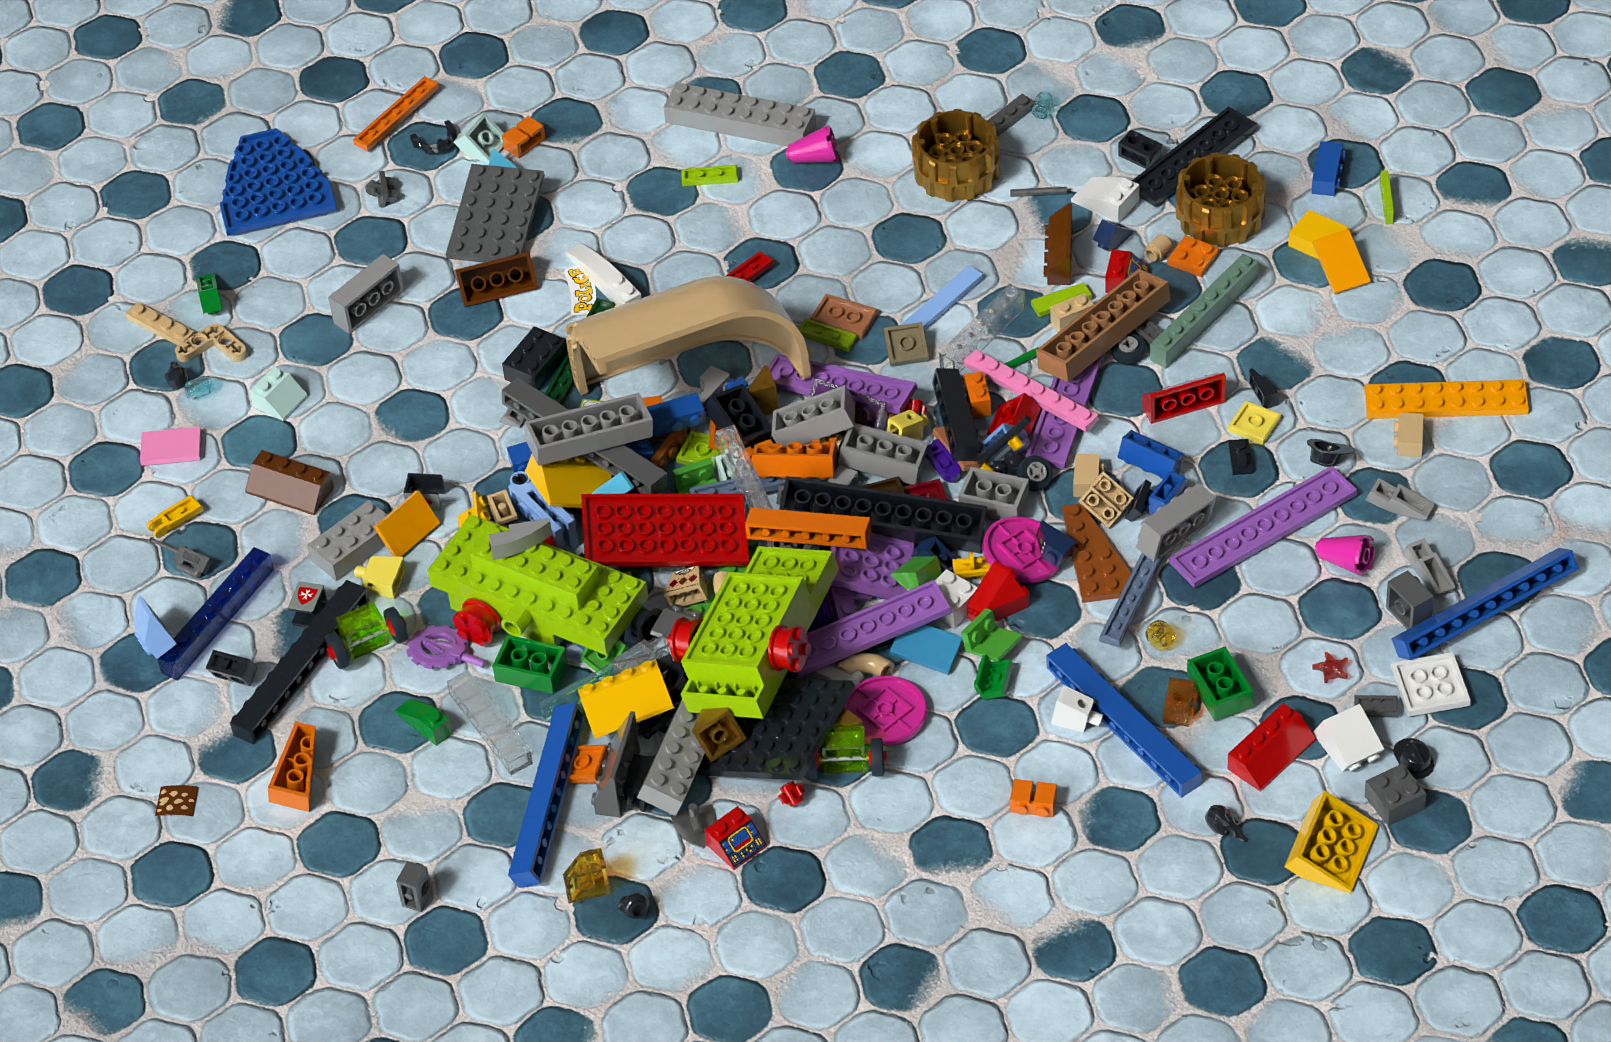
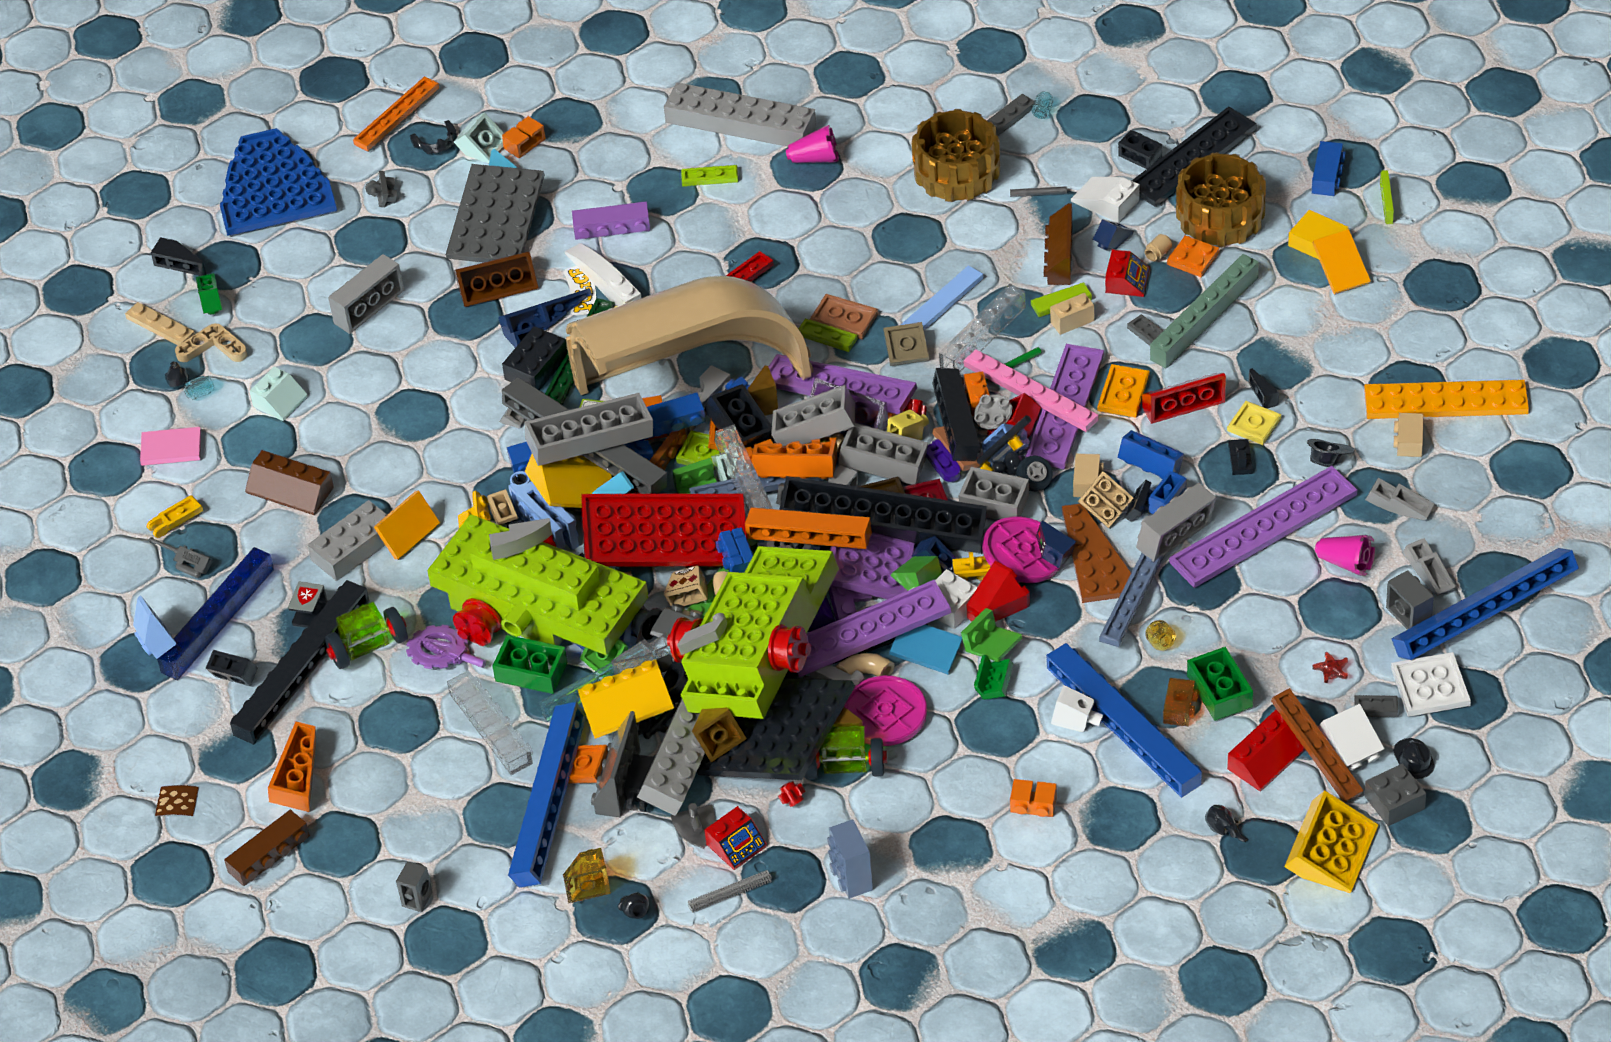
light yellow torso [354,556,406,599] -> none
green slope [394,699,452,746] -> none
black piece [403,473,446,511] -> none
medium nougat brick [1036,269,1170,382] -> none
black wheel [1111,333,1146,364] -> none
none -> black slope [151,237,206,276]
none -> reddish brown brick [224,809,310,886]
none -> dark blue wedge [498,288,592,348]
none -> medium lavender brick [572,202,650,240]
none -> light grey piece [677,613,727,655]
none -> light grey axle [688,870,772,913]
none -> blue brick [716,528,753,573]
none -> sand blue brick [827,819,873,899]
none -> light grey dish [974,394,1012,429]
none -> light orange tile [1097,364,1150,418]
none -> dark orange plate [1271,688,1364,803]

